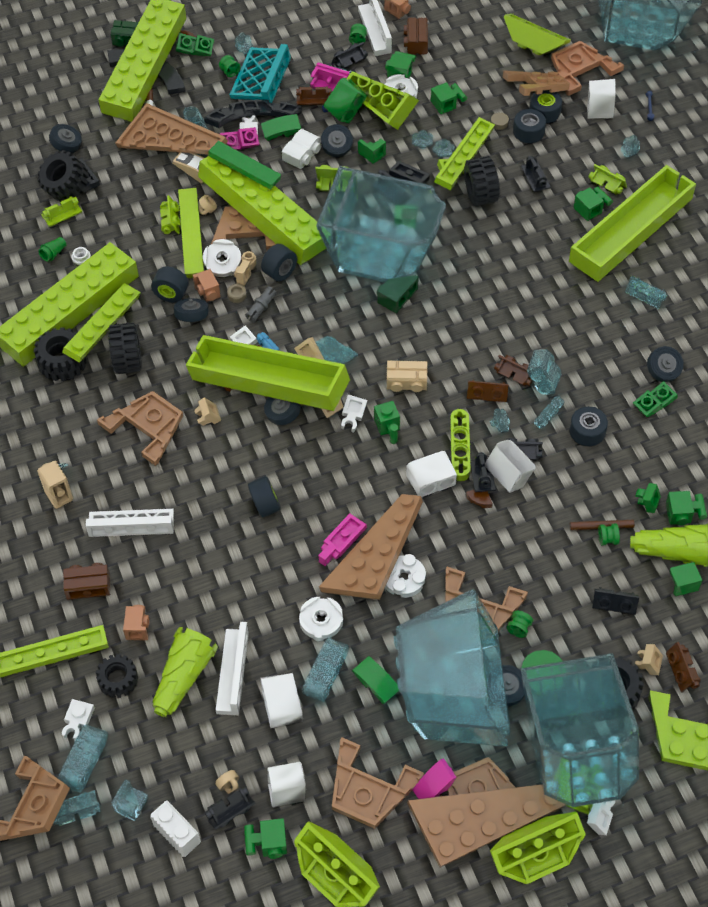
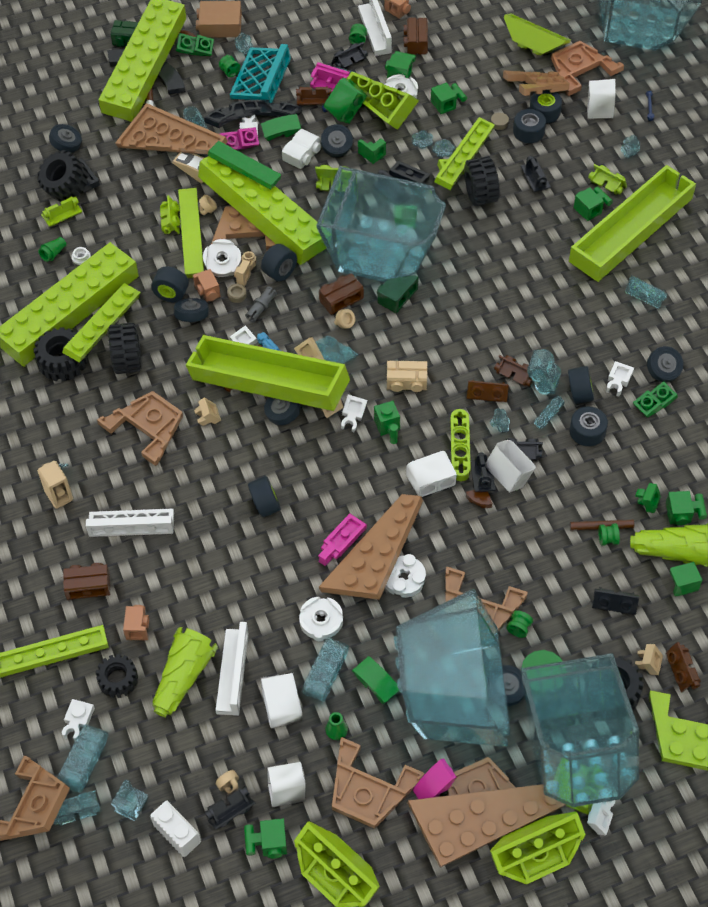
none -> medium nougat brick [196,1,242,38]
none -> reddish brown brick [319,273,364,315]
none -> green cone [325,712,348,740]
none -> tan tile [334,309,355,329]
none -> black wheel [568,366,594,404]
none -> white plate [606,361,634,396]

